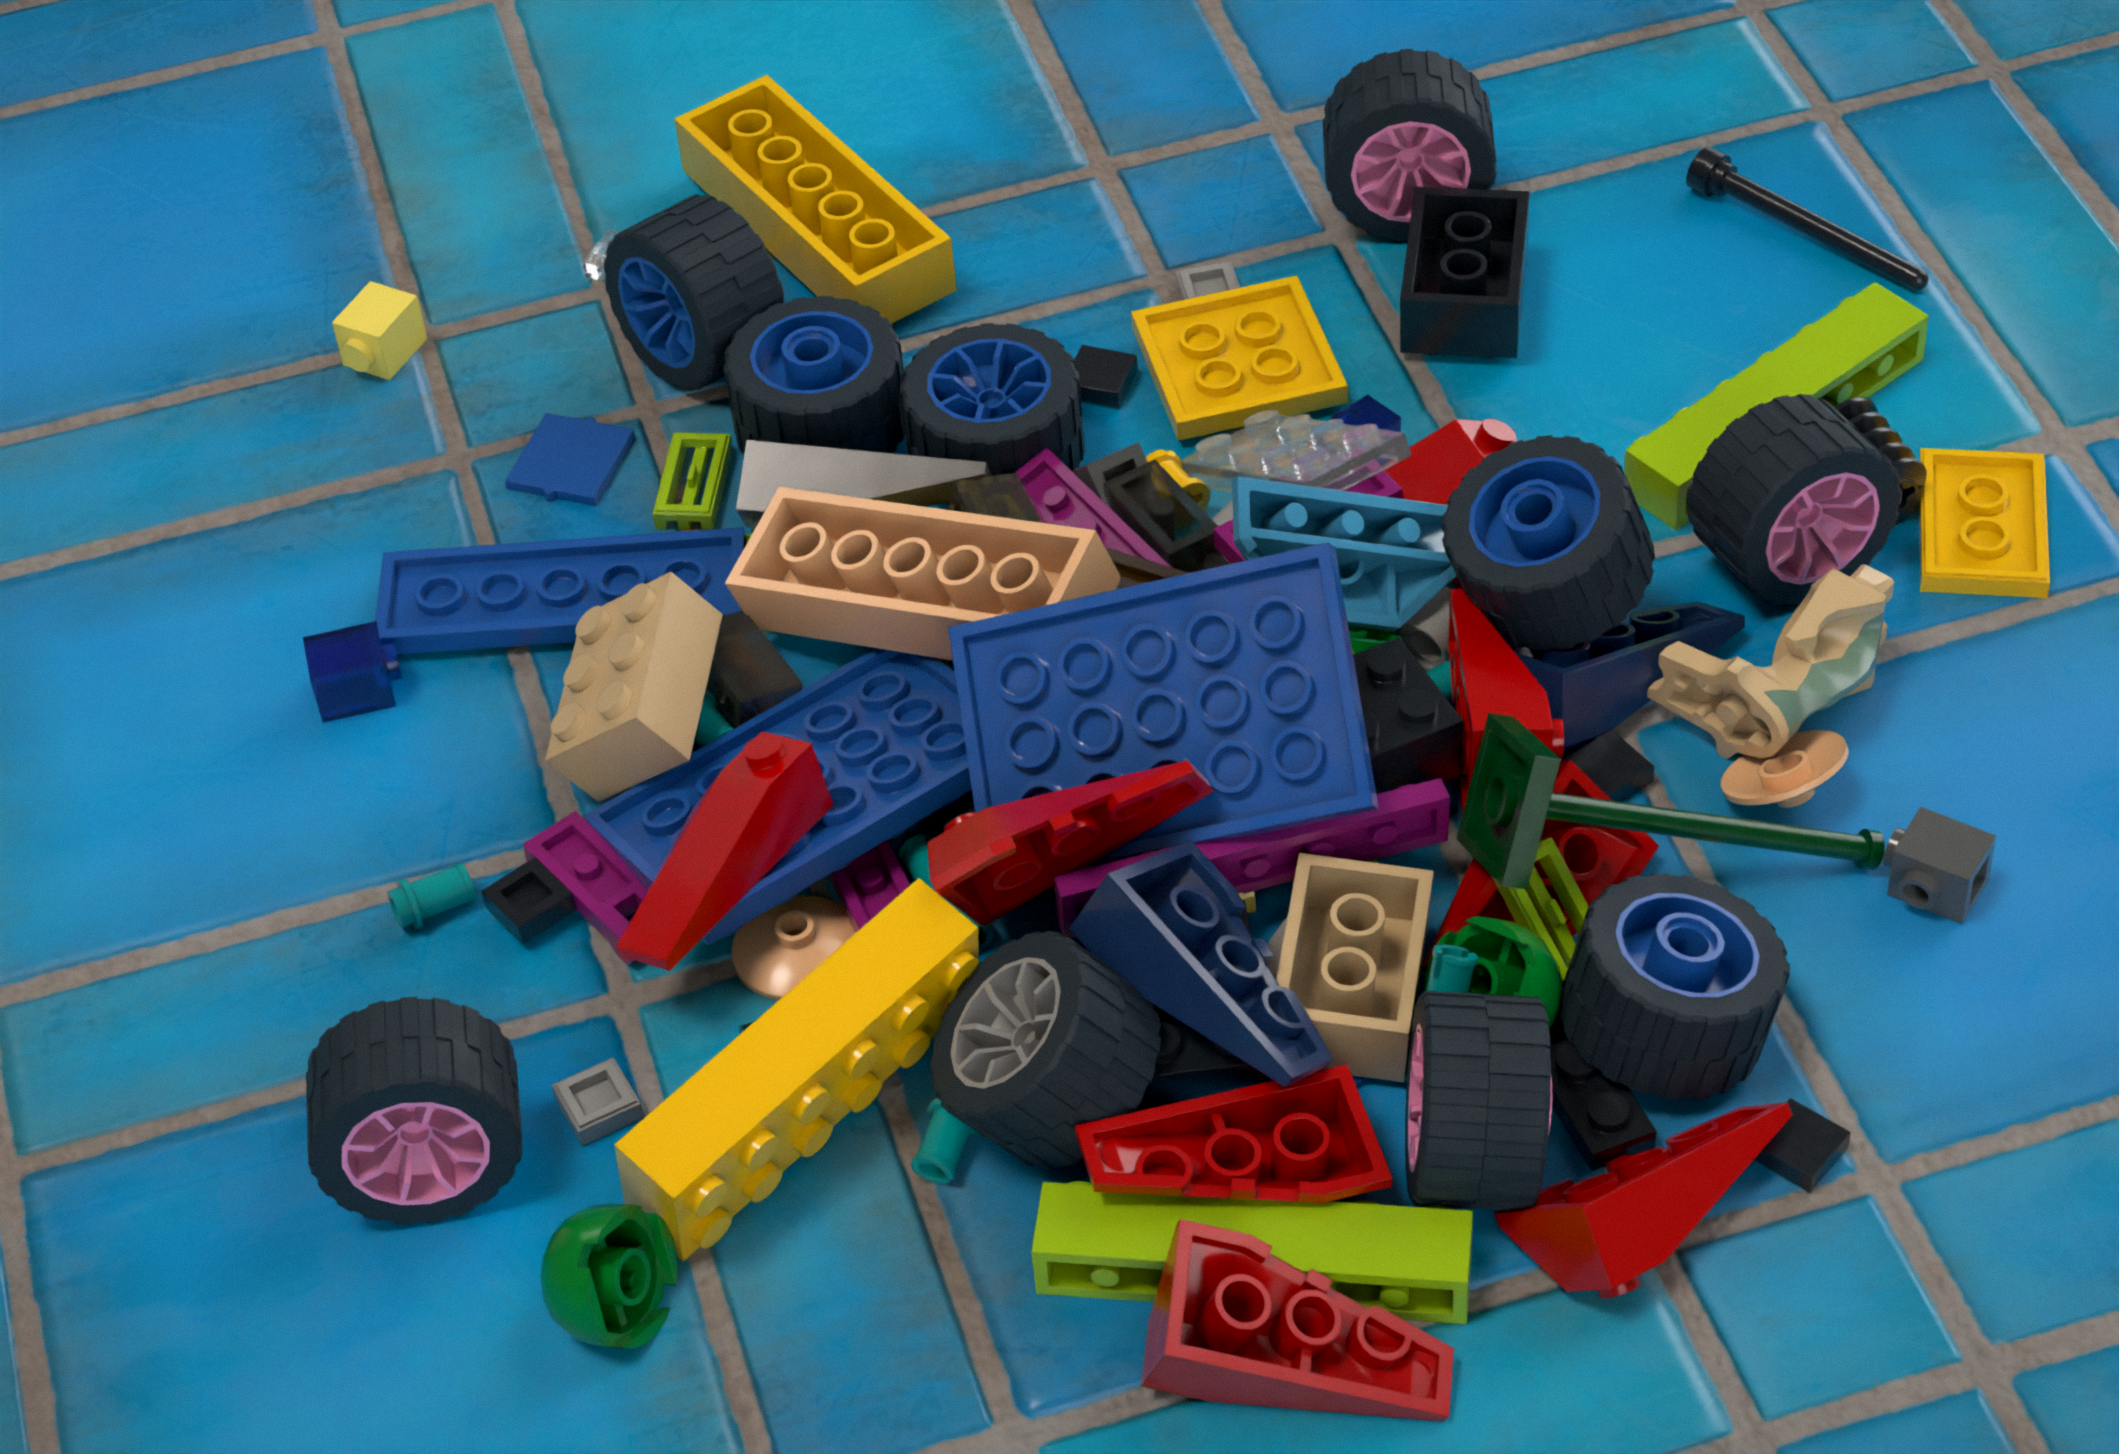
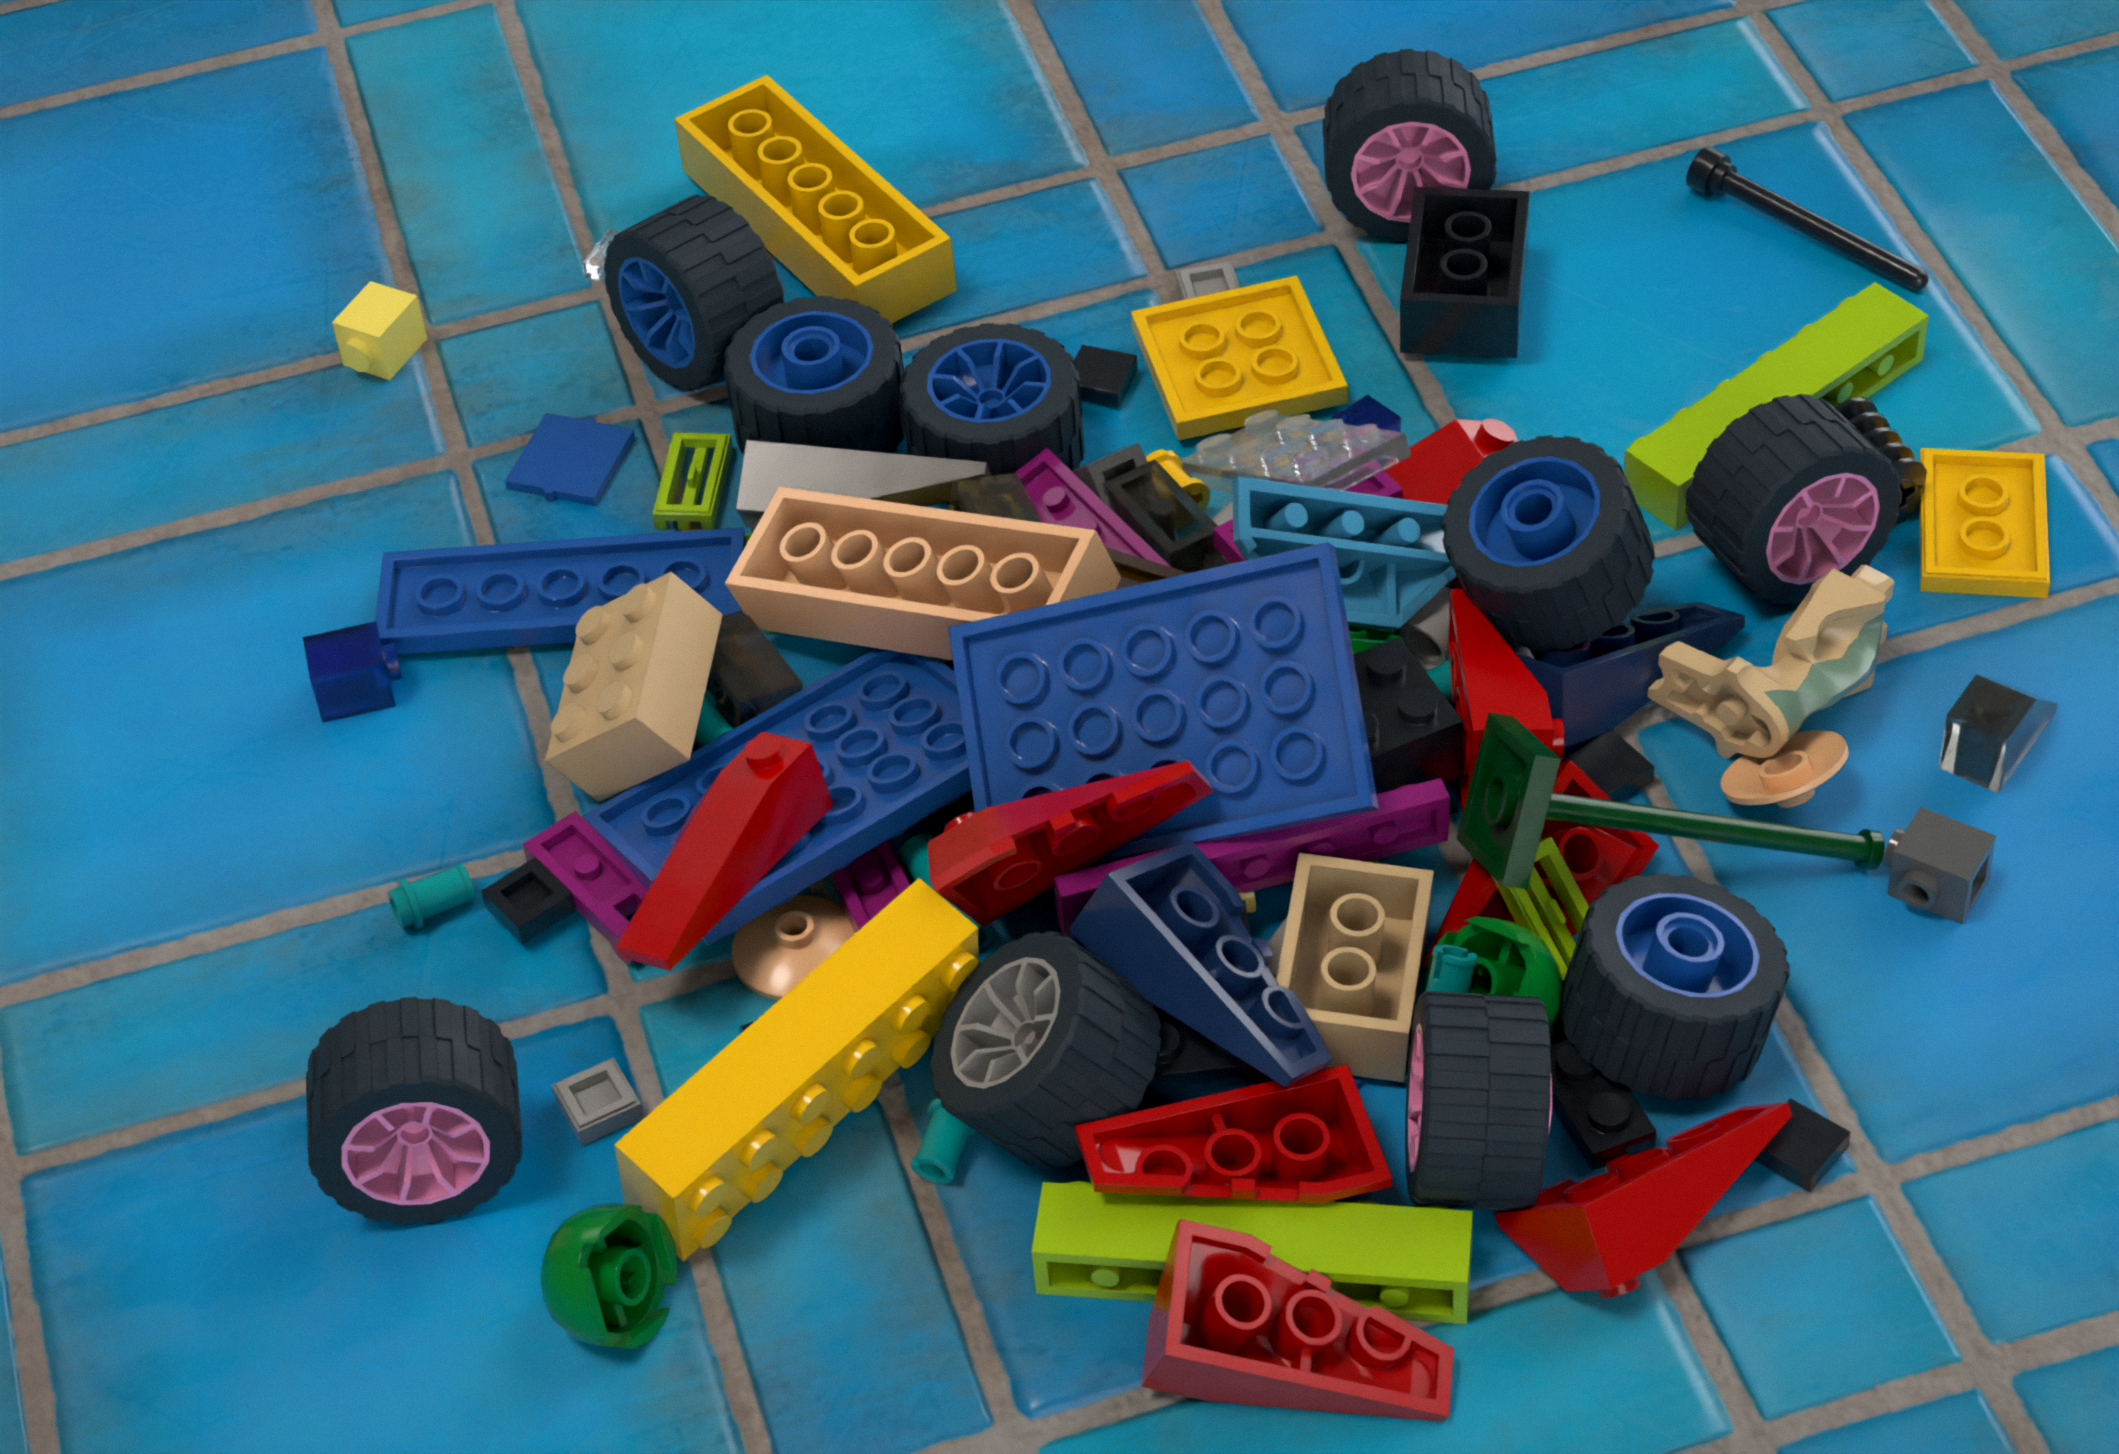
none -> clear smoke slope [1939,674,2058,793]

